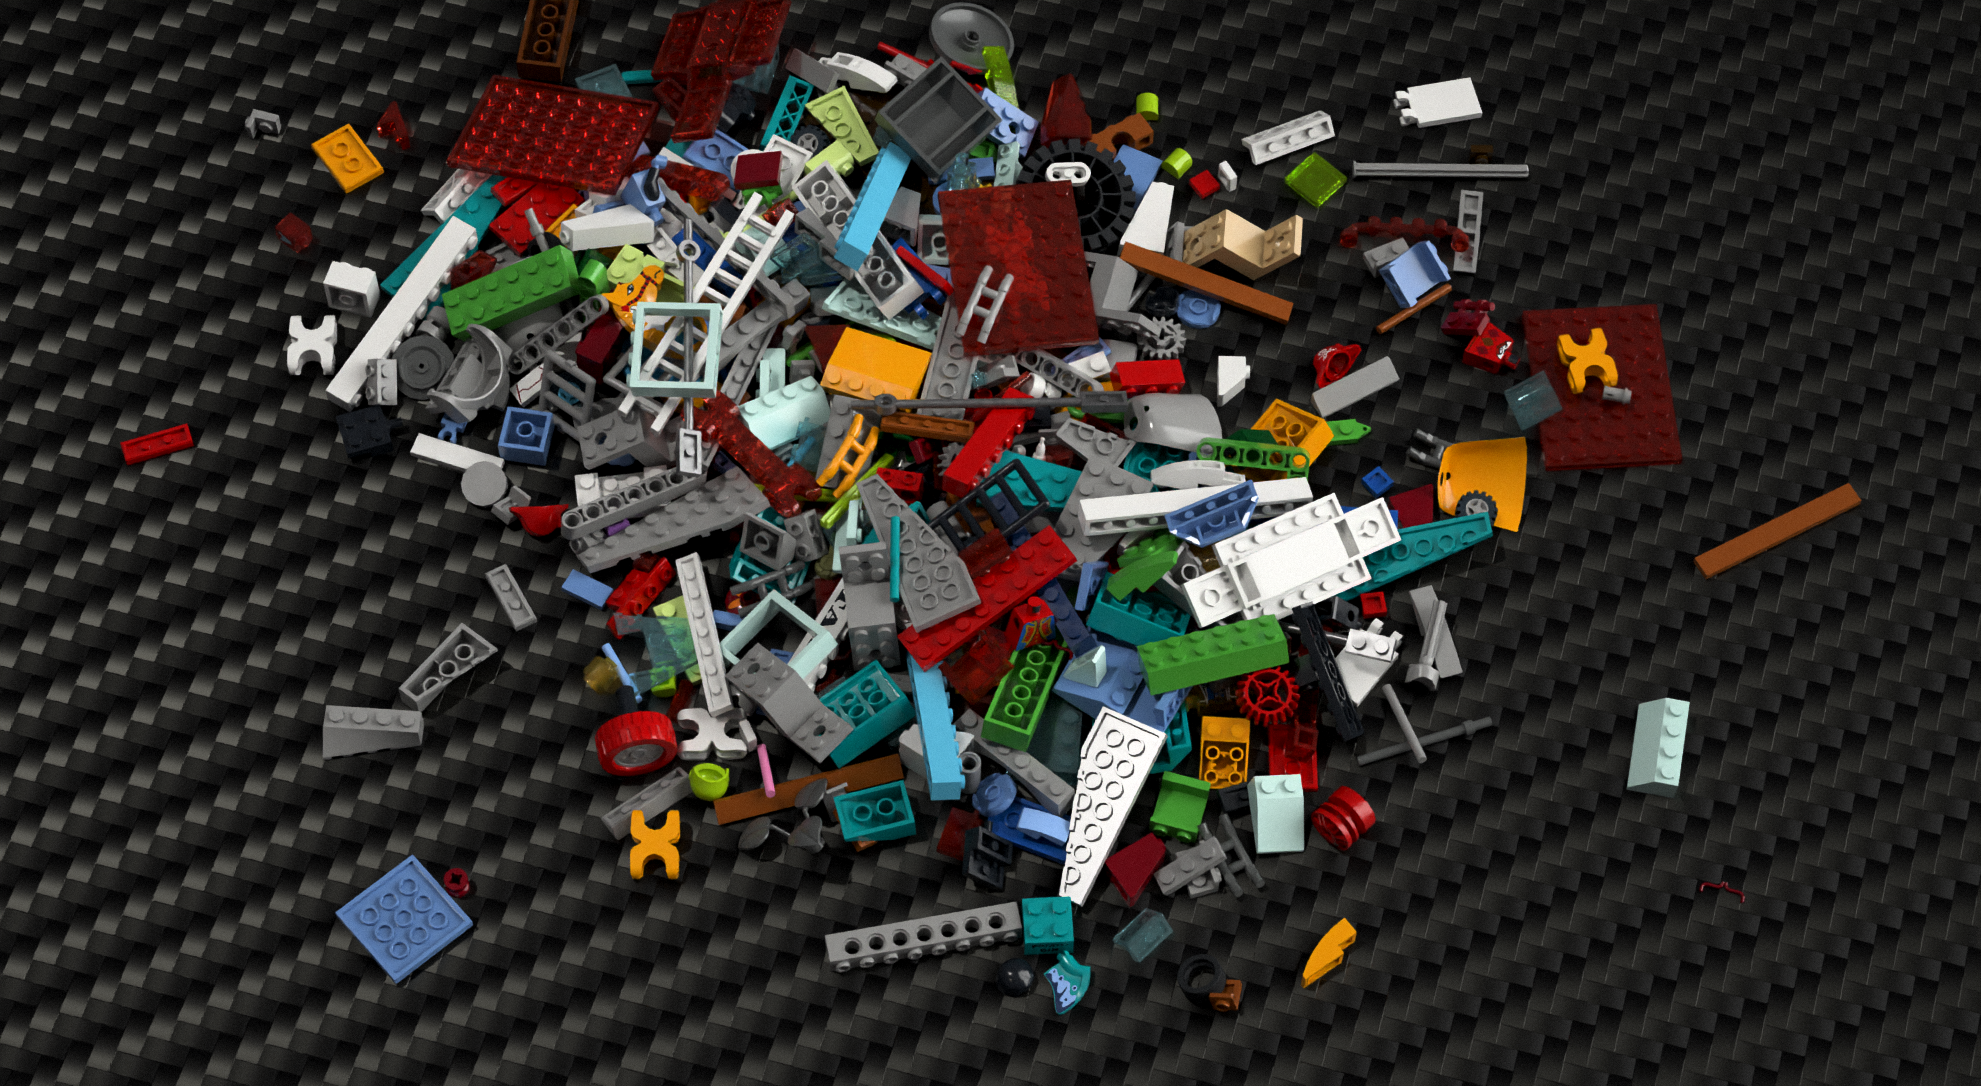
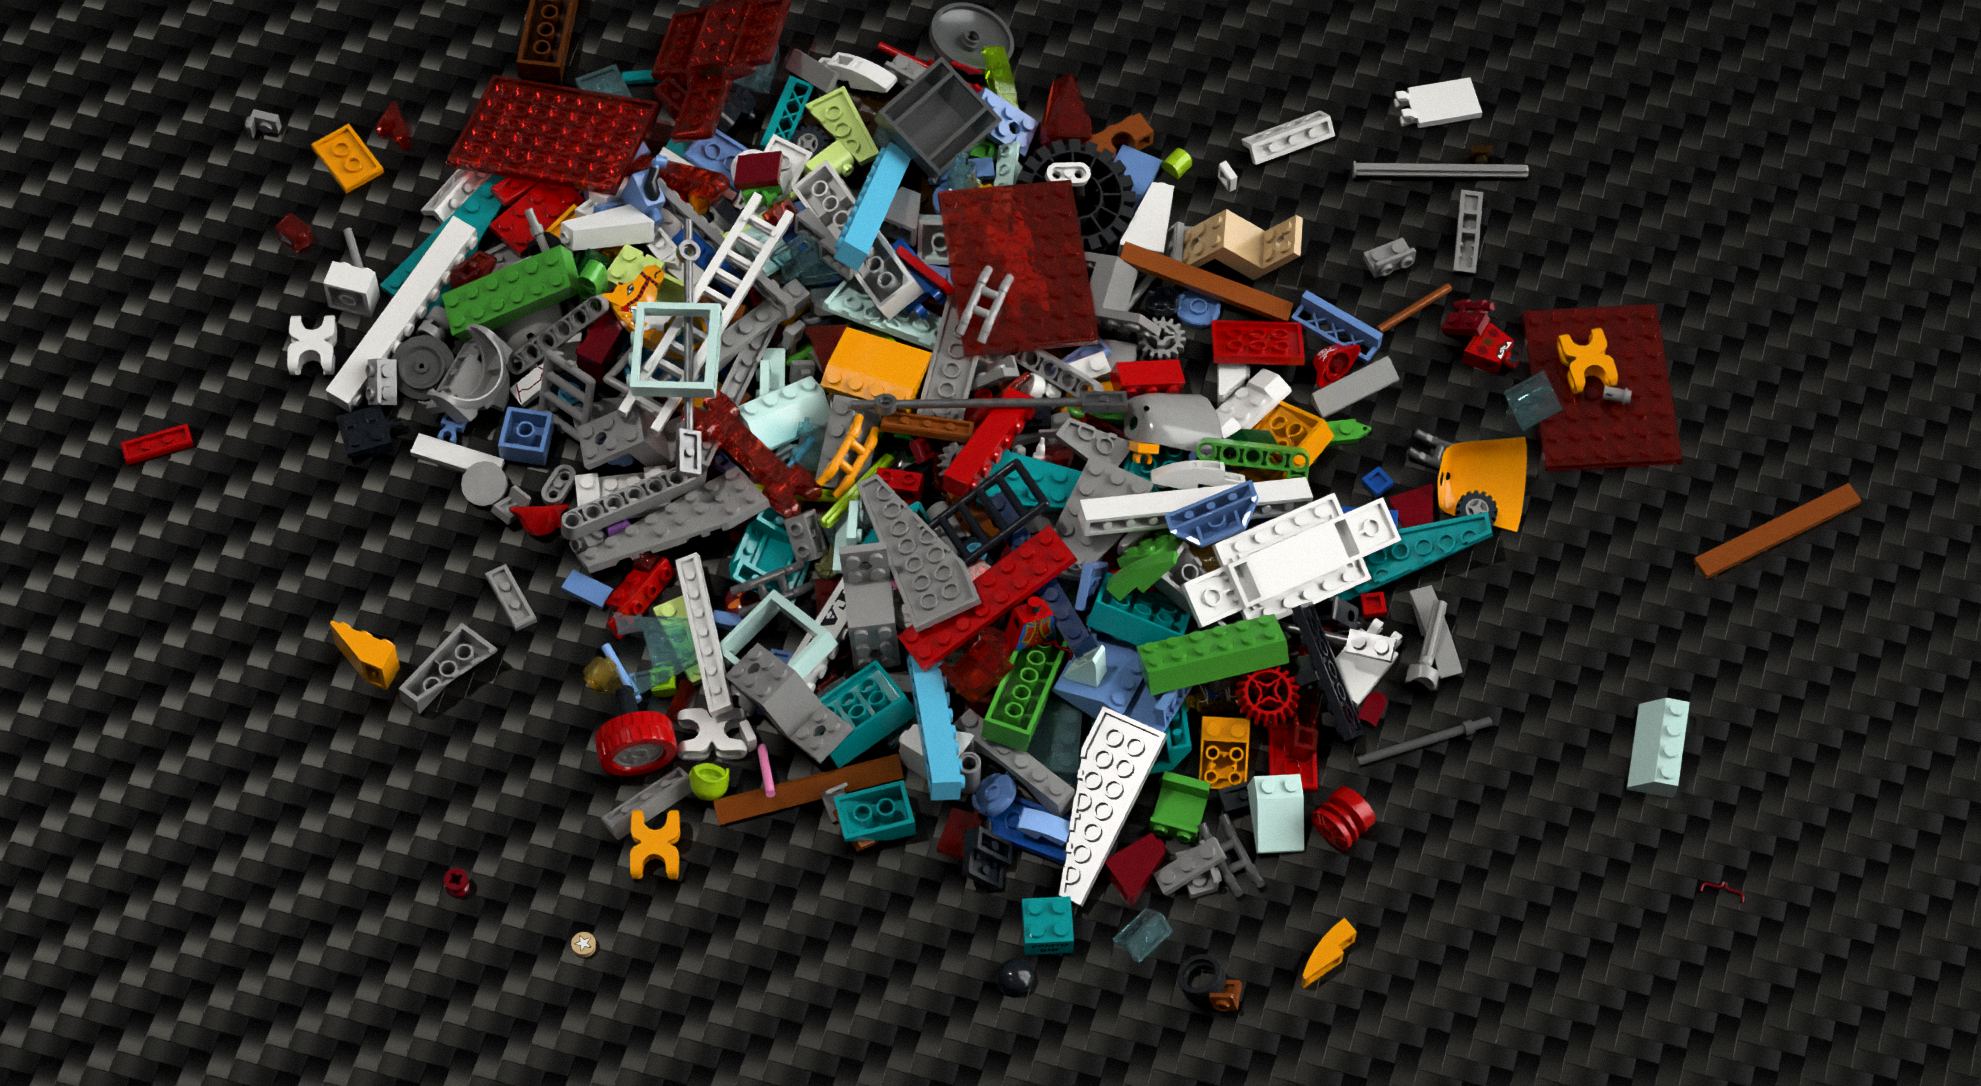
light grey wedge [323,705,424,760] -> none
medium blue plate [335,854,473,984] -> none
dark grey plant [738,778,828,854] -> none
light grey slope [740,512,796,571] -> none
light grey brick [825,902,1022,972] -> none
teal bar [890,516,900,602] -> none
clear red bracket [958,528,1013,579] -> none
clear light blue hand [971,366,987,387] -> none
teal arm [1044,950,1091,1015] -> none
lime brick [1136,93,1158,120] -> none
red tile [1189,170,1220,199] -> none
clear neon green tile [1284,152,1347,208] -> none
clear red bar [1340,216,1470,252] -> none
medium blue panel [1379,241,1451,308] -> none
light grey bar [1382,684,1427,763] -> none
none -> light orange slope [330,620,400,690]
none -> light grey bar [343,228,364,268]
none -> light grey plate [541,464,576,506]
none -> tan tile [571,932,596,958]
none -> light orange tile [1128,440,1160,464]
none -> red plate [1211,320,1305,365]
none -> white piece [1215,368,1292,439]
none -> medium blue fence [1291,290,1383,364]
none -> dark red piece [1358,692,1387,727]

